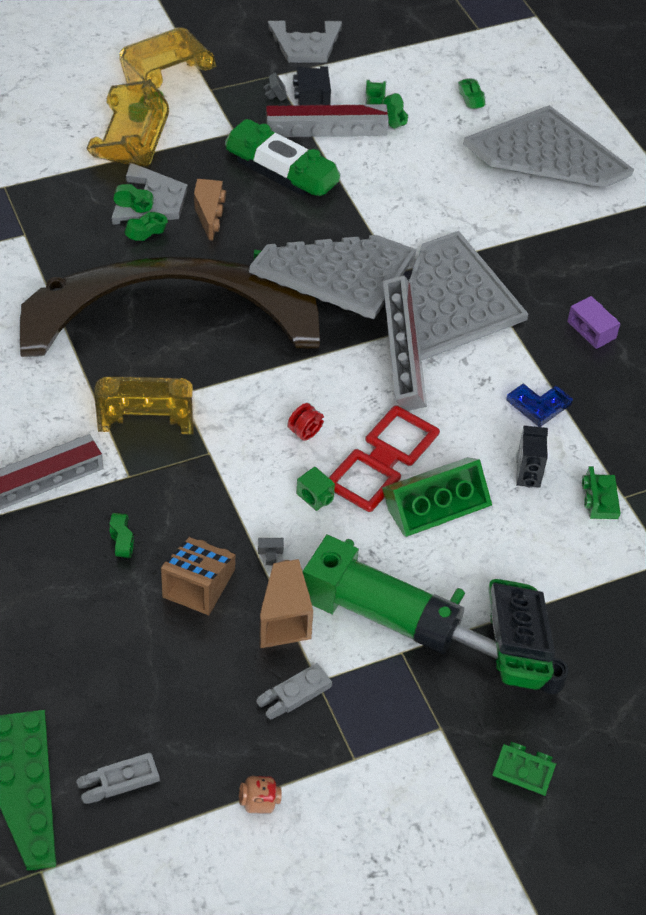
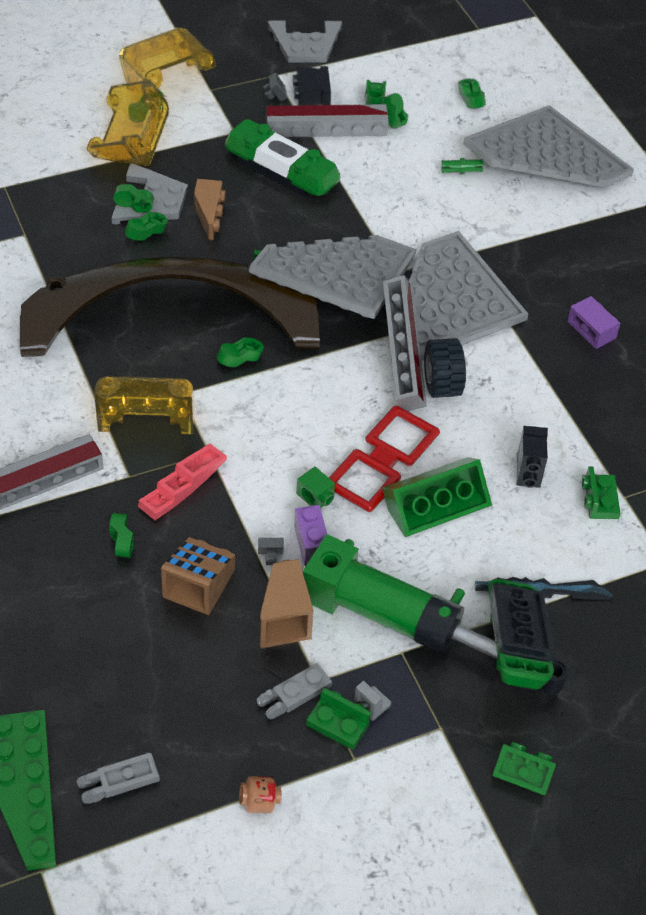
red wheel [287,403,324,441] -> none
clear blue plate [506,383,573,427] -> none
none -> coral slope [138,444,227,520]
none -> green piece [216,337,264,367]
none -> medium lavender brick [294,505,327,566]
none -> green bracket [306,688,371,750]
none -> light grey bracket [354,681,391,721]
none -> black wheel [424,338,466,398]
none -> green pin [441,158,483,174]
none -> black sword [475,577,613,600]

